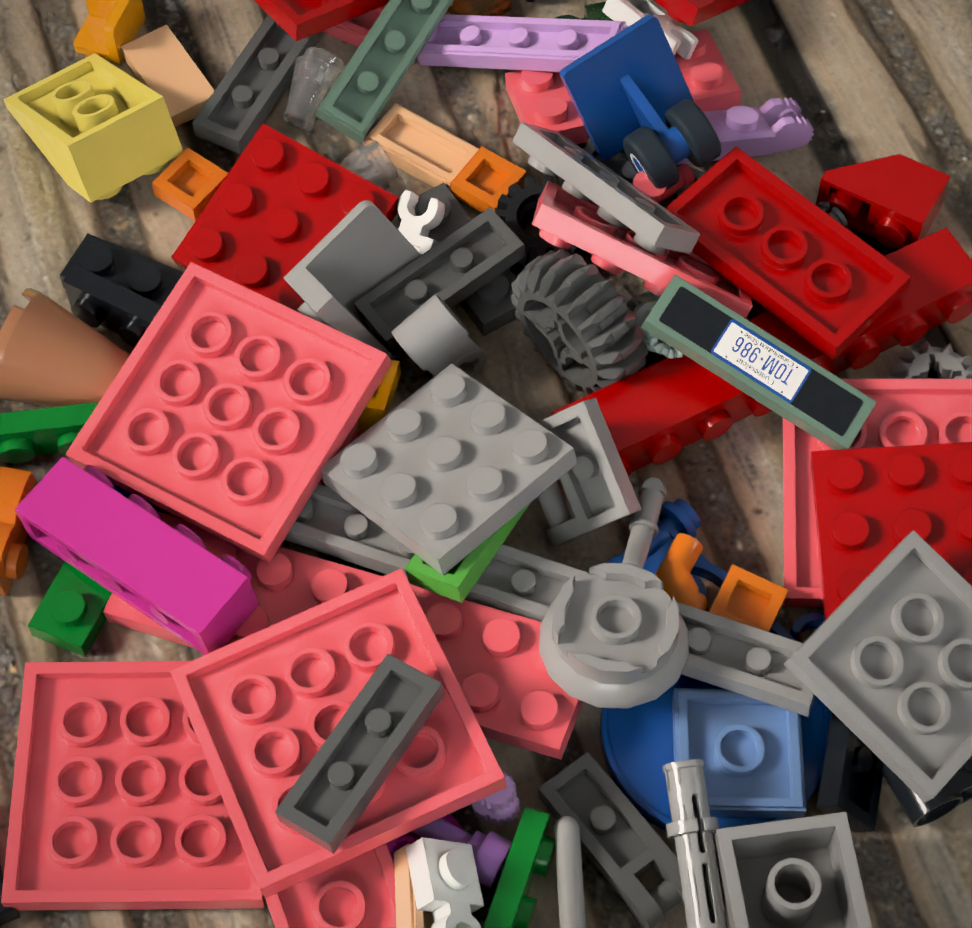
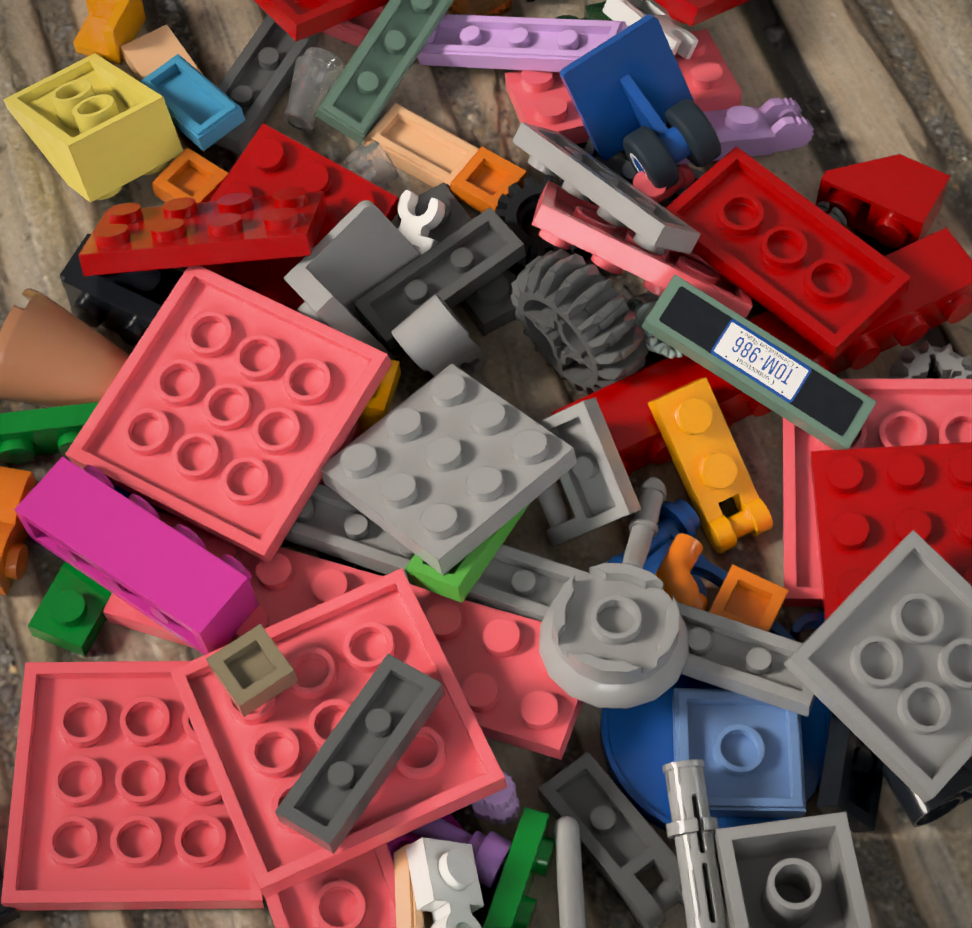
none -> red plate [79,187,327,276]
none -> dark azure tile [140,54,245,151]
none -> dark tan plate [206,624,298,717]
none -> light orange plate [648,377,773,554]

